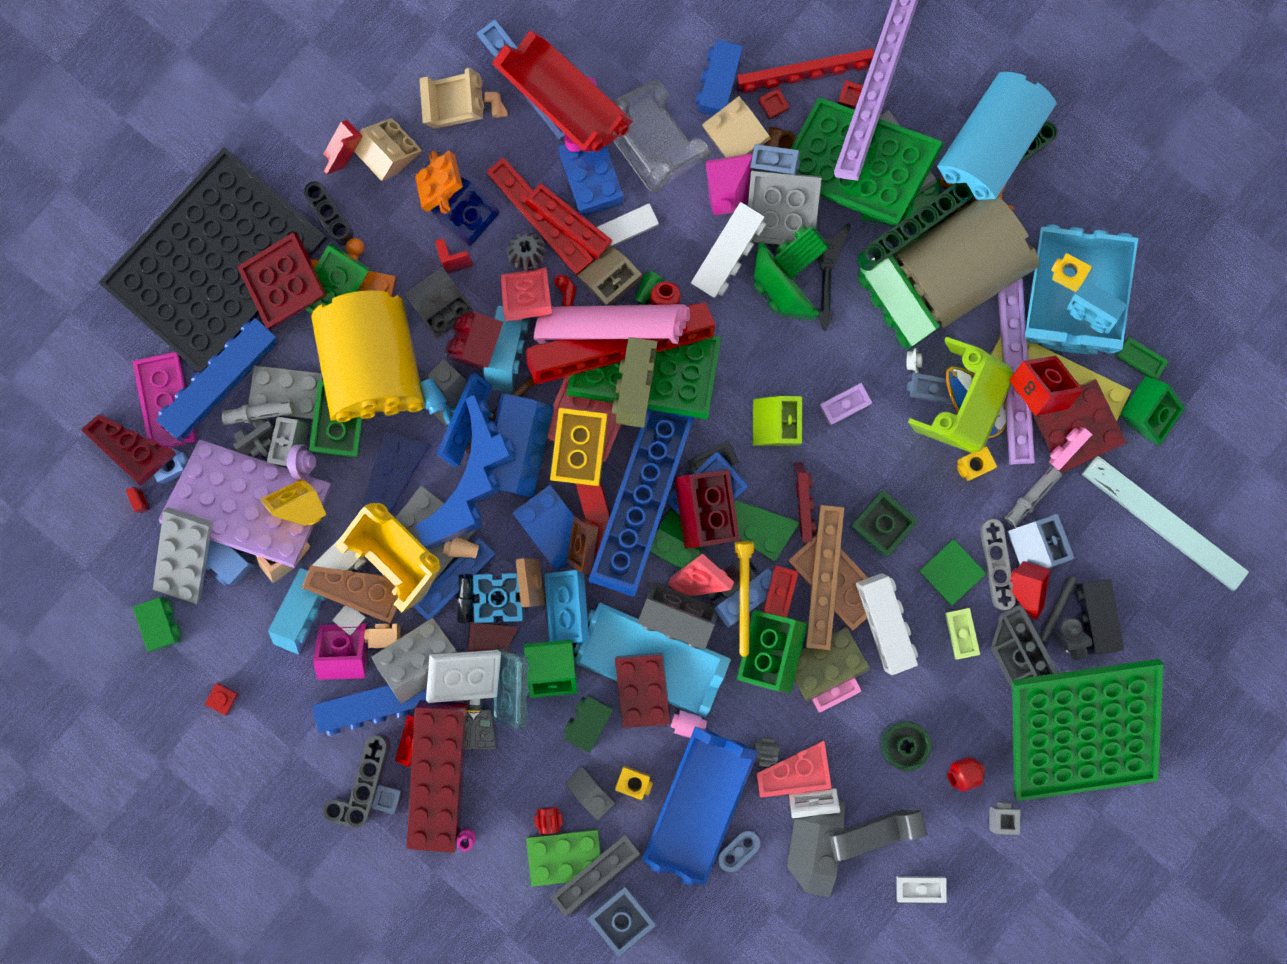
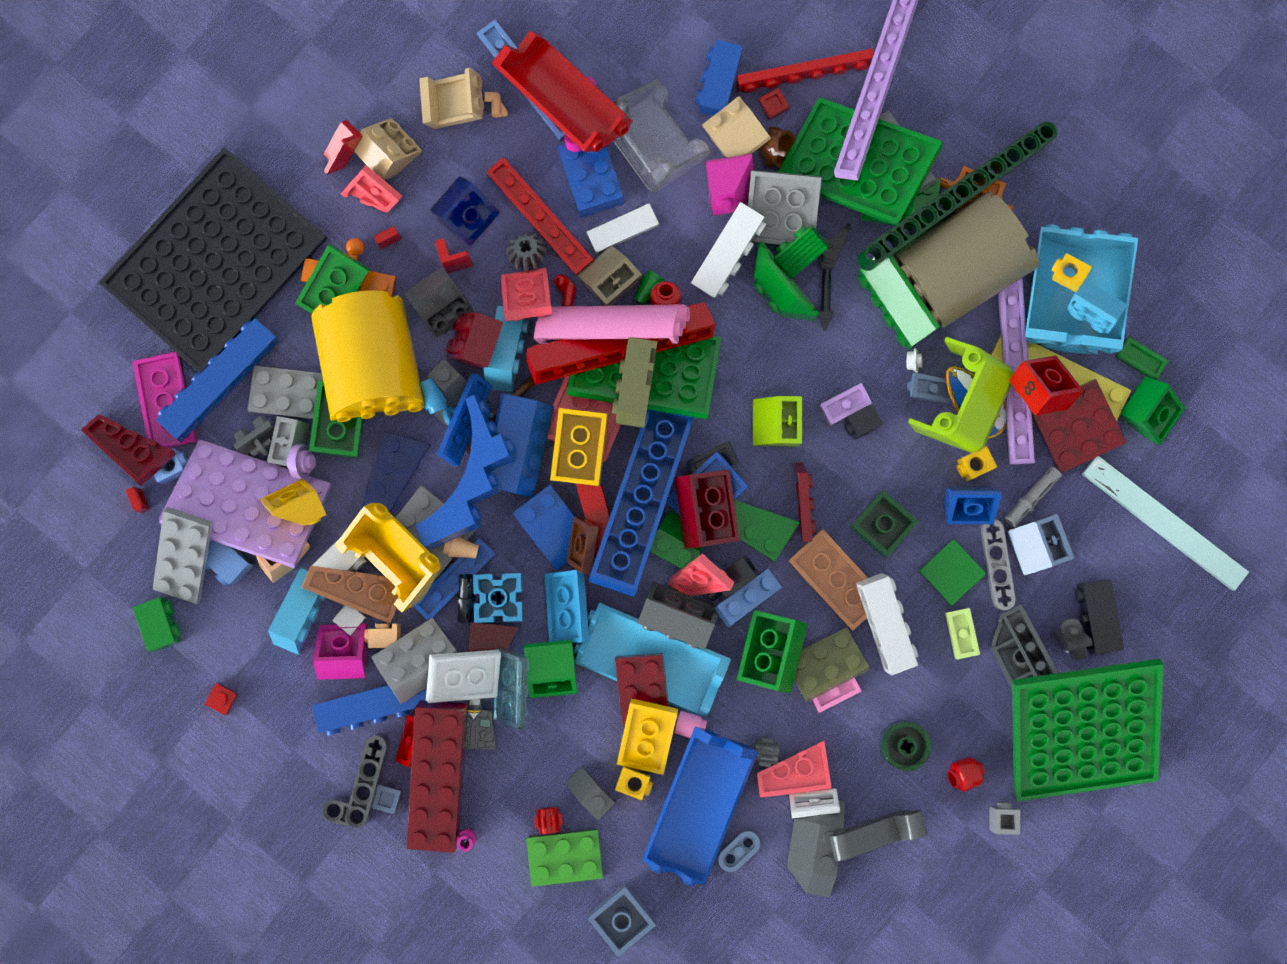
light grey pin [222,399,295,425] -> none
dark red plate [237,232,328,329] -> none
black beam [303,181,353,245] -> none
orange plate [415,150,463,213] -> none
medium nougat plate [516,558,545,607] -> none
red tile [526,183,613,260] -> none
dark grey fence [551,835,644,917] -> none
dark green brick [563,694,614,753] -> none
yellow piece [735,541,754,657] -> none
sand blue plate [750,144,801,175] -> none
red panel [762,566,798,618] -> none
medium nougat plate [806,505,844,650] -> none
red plate [838,80,863,110] -> none
white plate [896,876,947,903] -> none
medium azure cylinder [937,72,1057,200] -> none
red slope [1010,561,1051,620] -> none
dark grey bar [1040,576,1078,643] -> none
bright pink plate [1049,427,1092,470] -> none
none -> coral wing [341,165,402,213]
none -> red tile [374,227,402,249]
none -> yellow plate [617,699,678,775]
none -> black brick [844,404,883,440]
none -> blue slope [943,487,1002,524]

